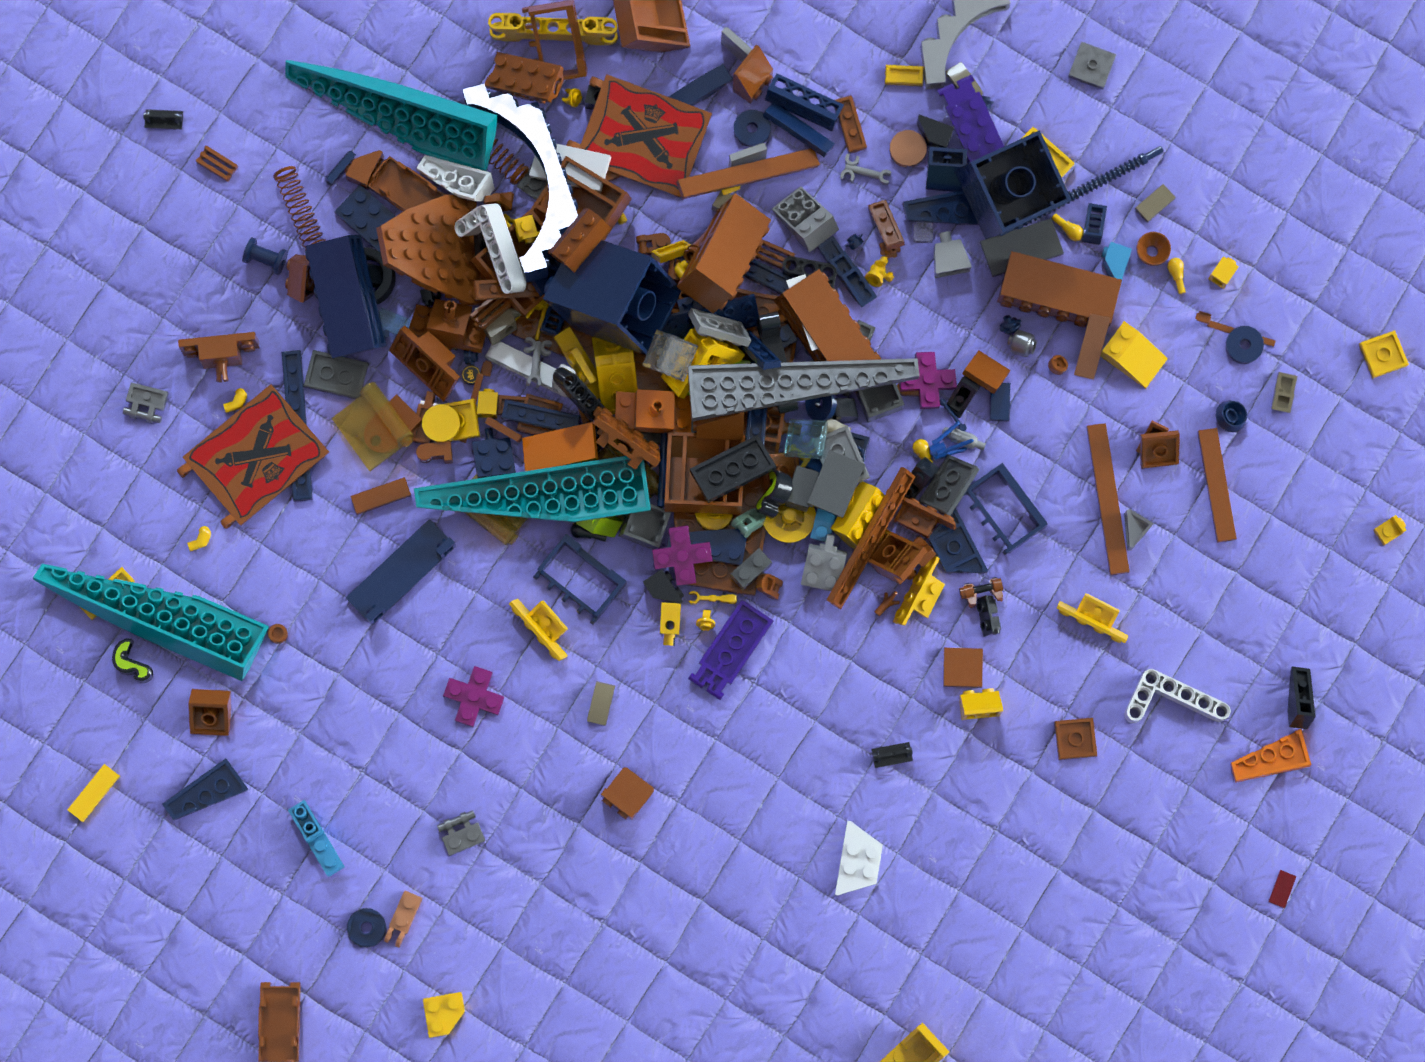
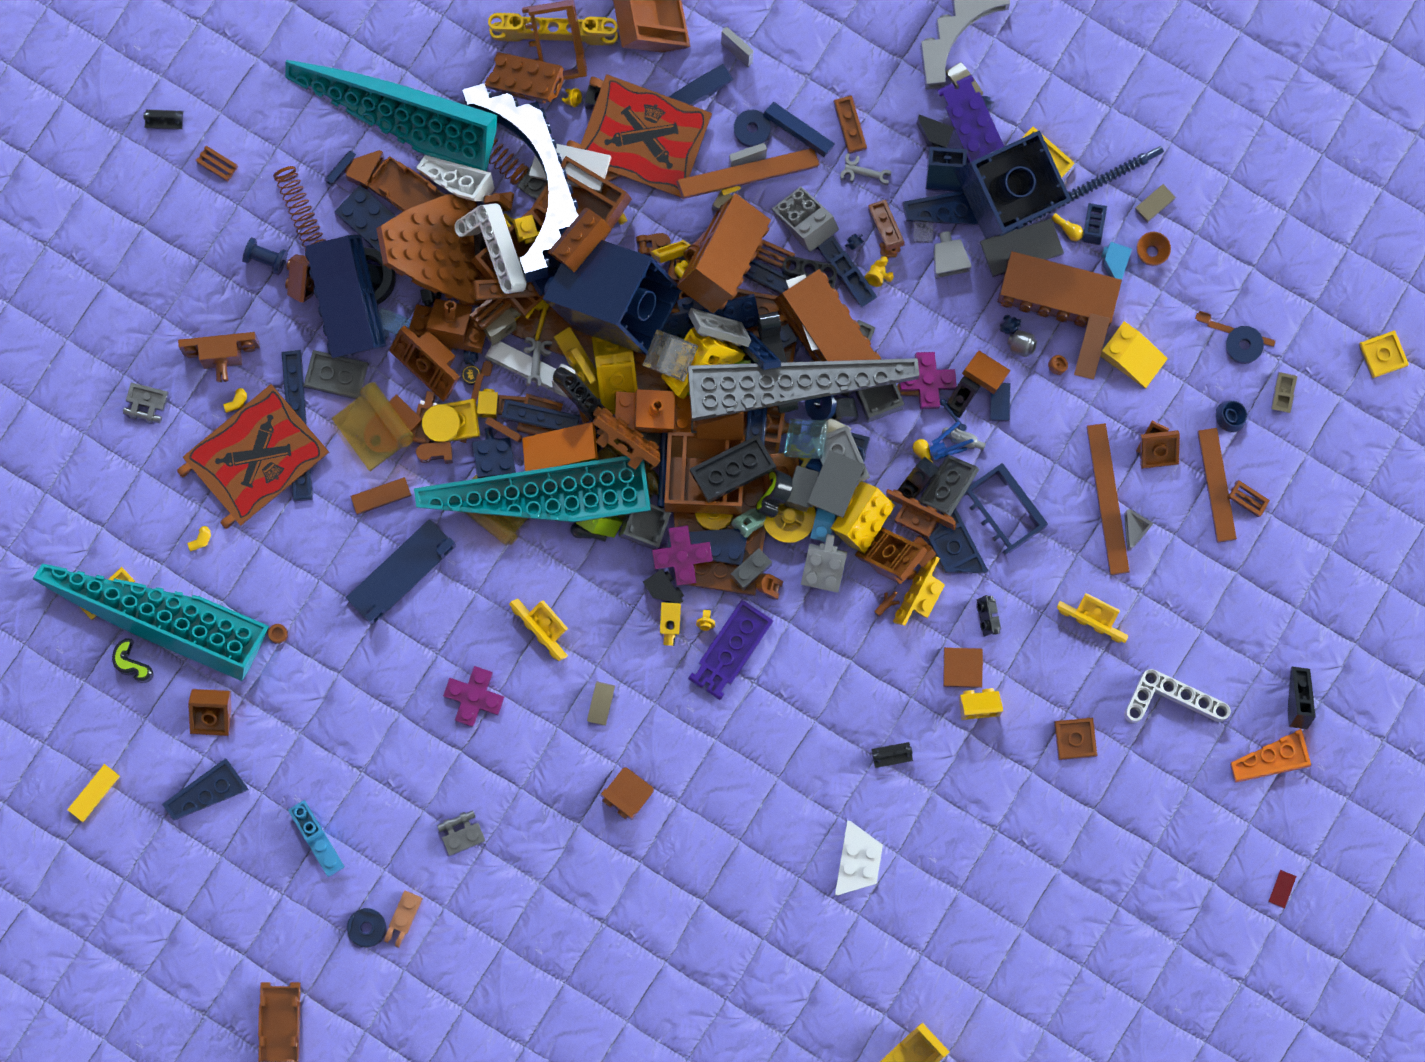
yellow plate [423,992,465,1038] -> none
dark blue hinge [533,534,627,625] -> none
dark blue slope [540,305,565,337] -> none
yellow piece [688,591,737,605] -> none
dark orange slope [733,44,774,104] -> none
dark blue fence [765,73,844,131] -> none
dark orange tile [826,467,916,610] -> none
yellow tile [885,65,923,86] -> none
nougat tile [889,130,927,167] -> none
dark orange piece [959,577,1003,608] -> none
flat silver plate [1068,42,1116,90] -> none
yellow piece [1167,257,1186,294] -> none
yellow brick [1208,256,1239,289] -> none
yellow bracket [1373,515,1406,545] -> none
none -> dark orange tile [1227,480,1270,517]

